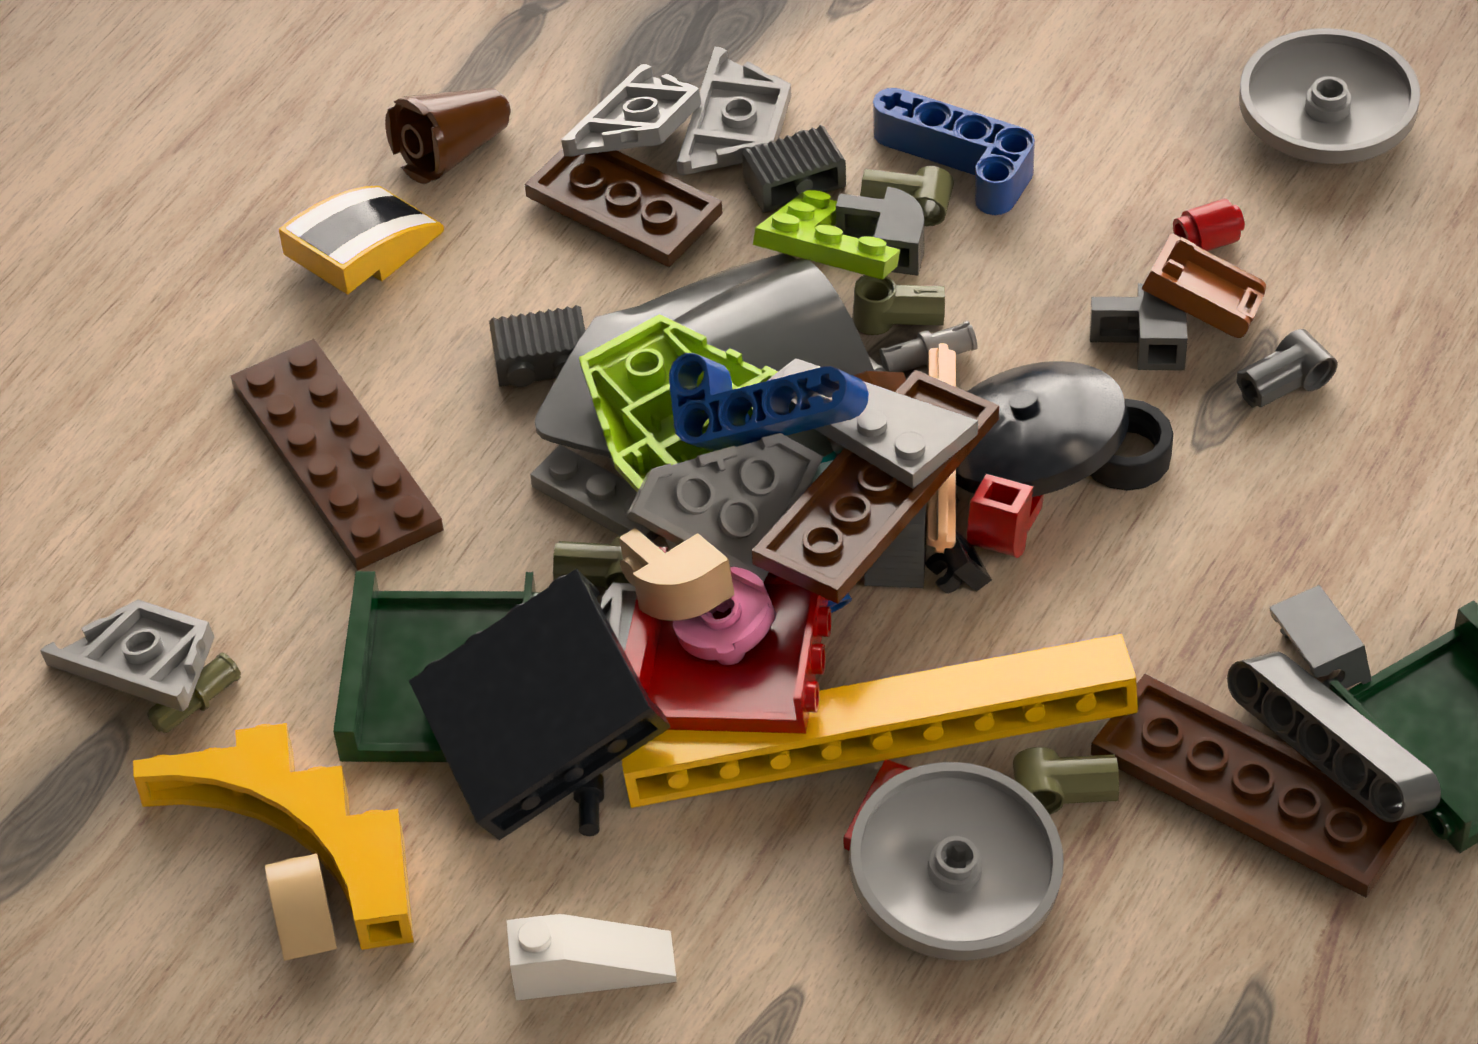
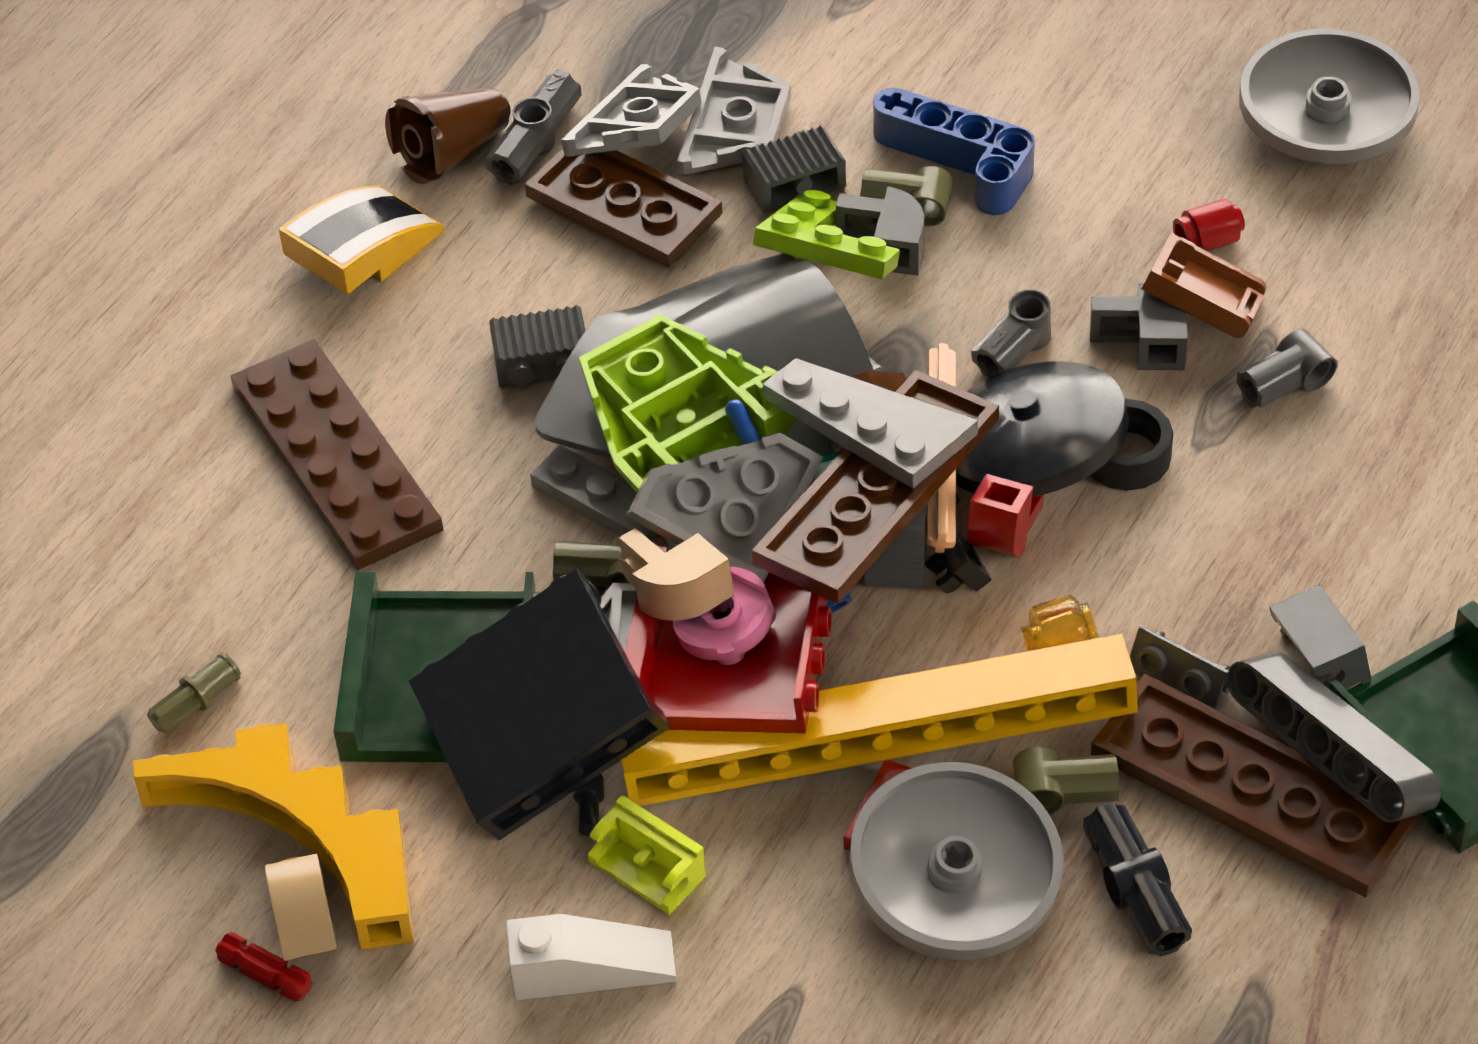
light grey wing [40,600,214,712] -> none
blue beam [669,353,869,452] -> none
olive piece [852,275,945,335] -> none
light grey pin [879,321,978,372] -> none
none -> red axle [215,932,313,1001]
none -> dark grey piece [485,69,582,185]
none -> neon yellow hinge [588,795,706,916]
none -> dark grey piece [971,289,1051,378]
none -> clear yellow head [1021,595,1099,651]
none -> black piece [1083,801,1192,957]
none -> dark grey hinge [1130,625,1230,709]

